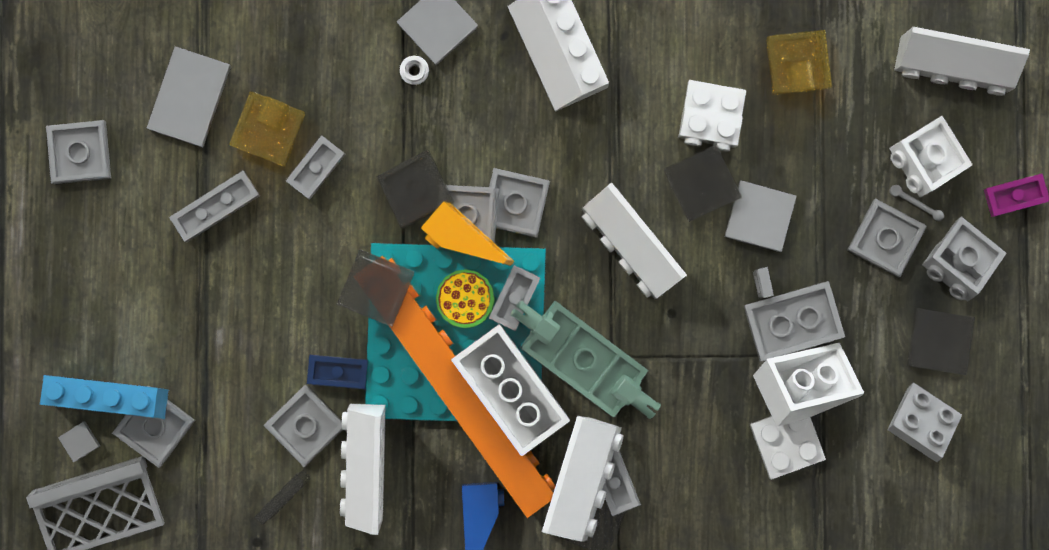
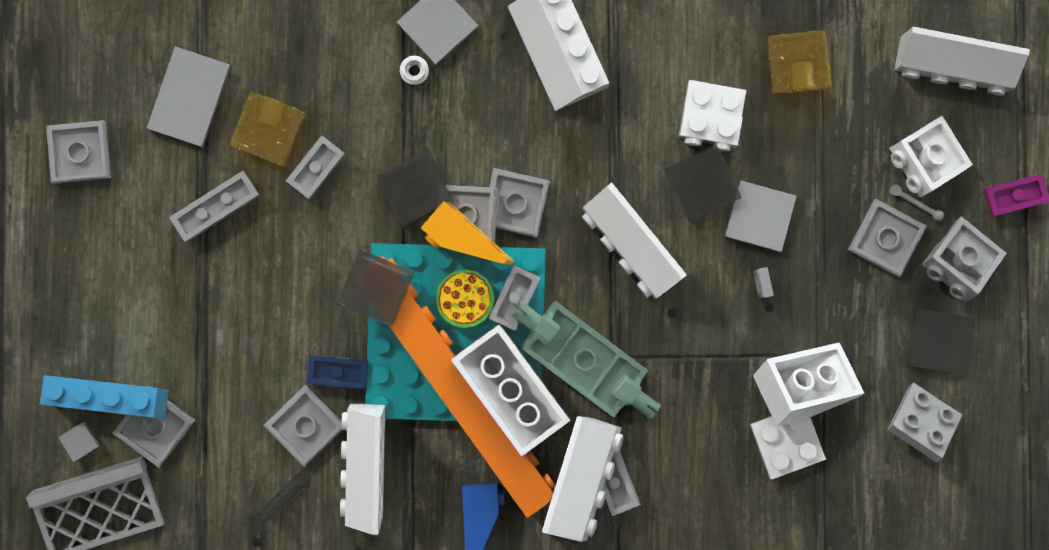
light grey plate [744,281,845,362] -> none

